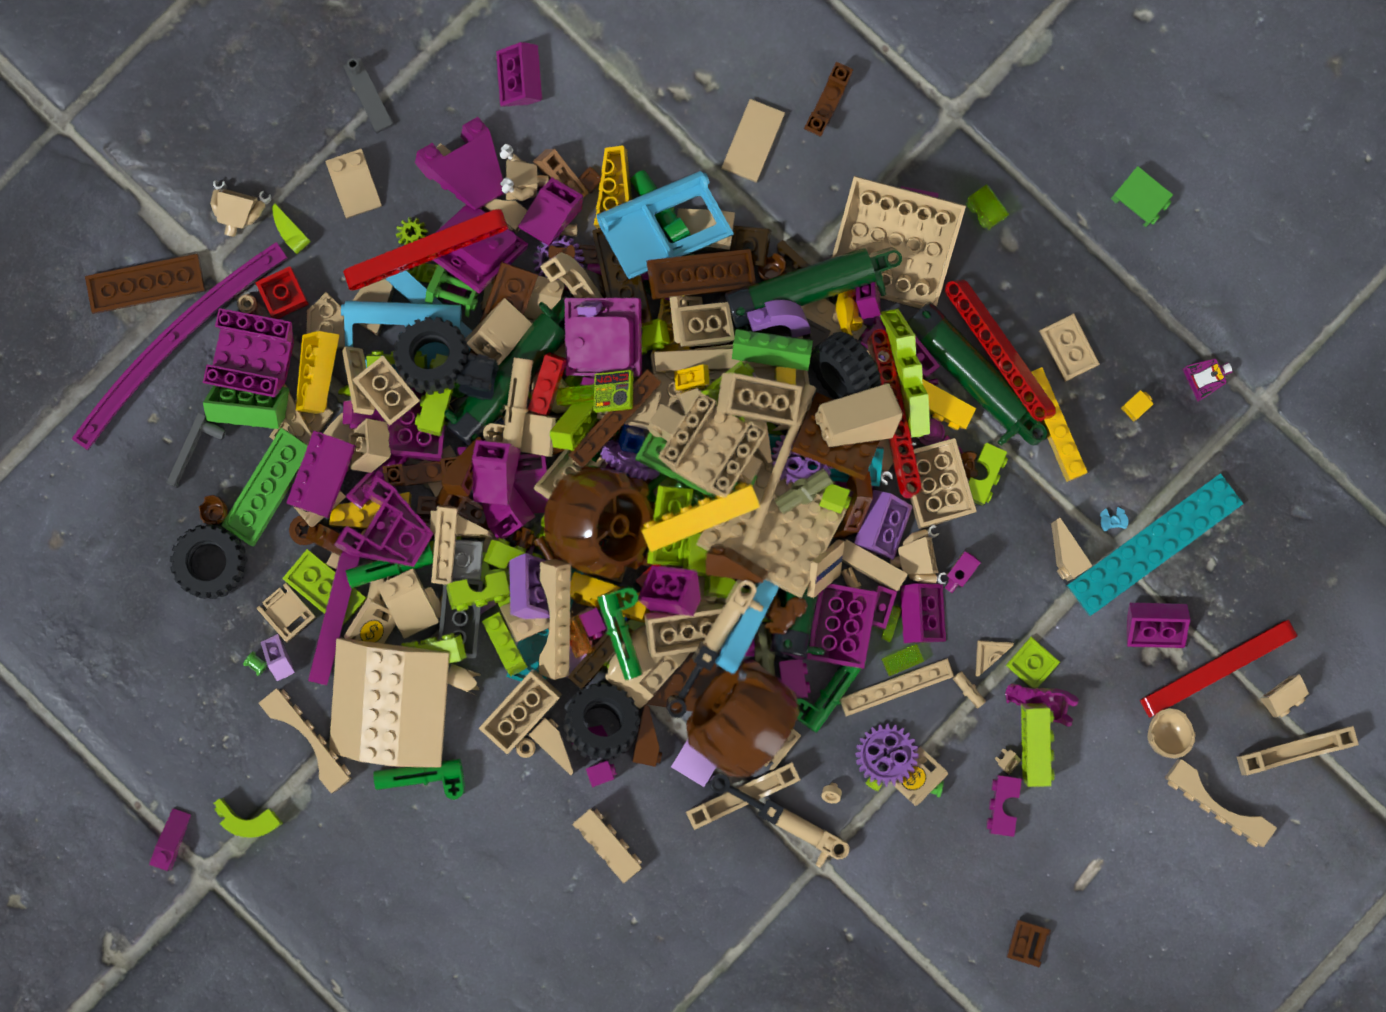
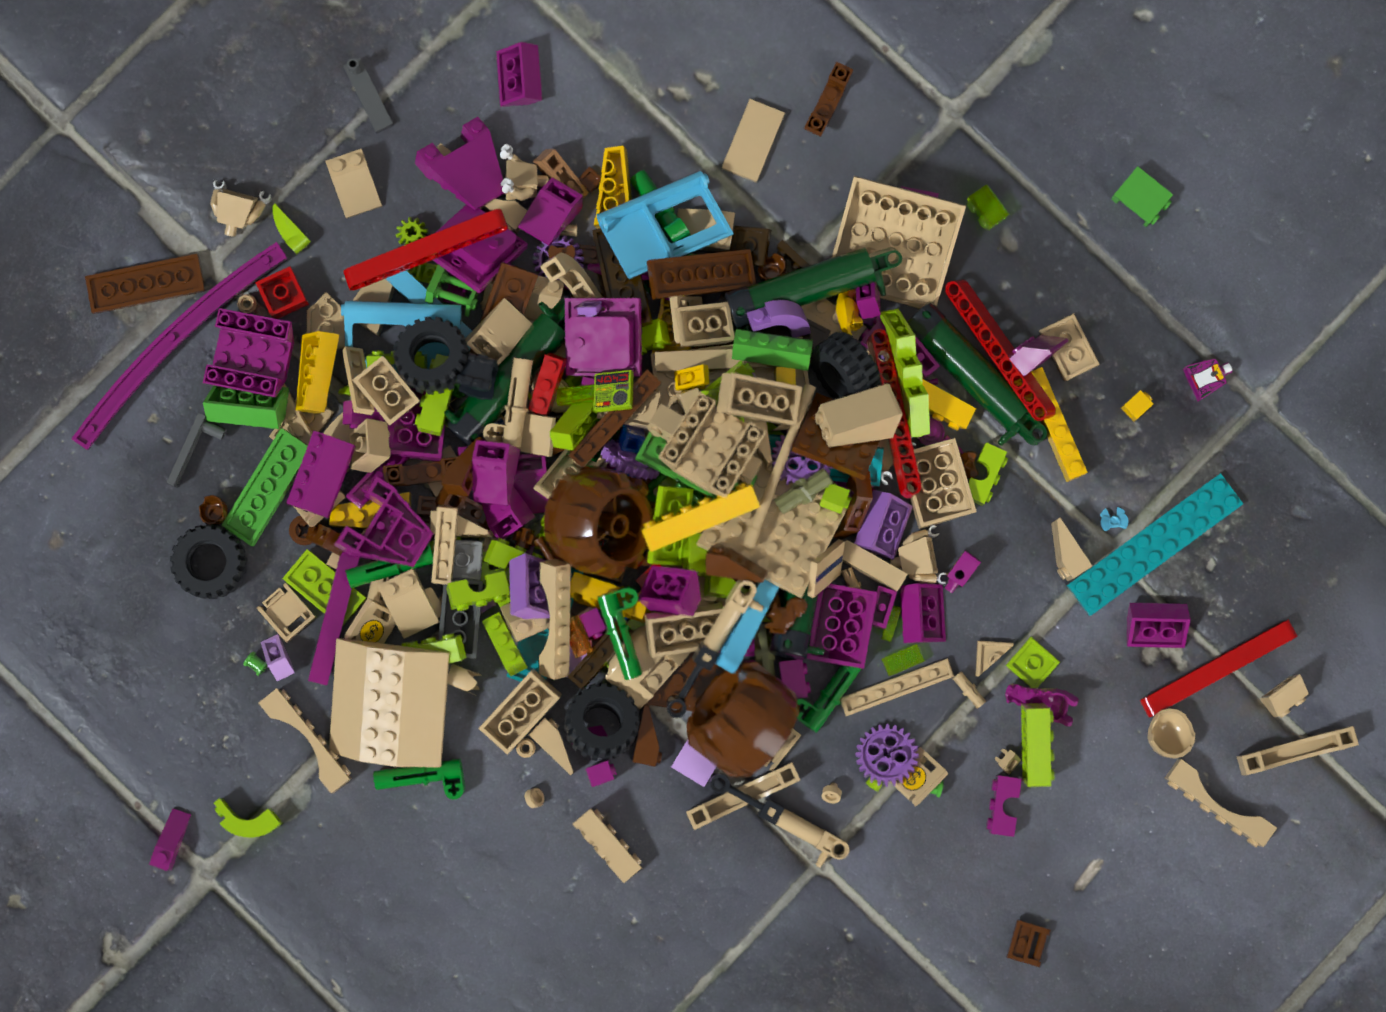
none -> tan tile [524,788,544,808]
none -> slope [1009,335,1069,376]

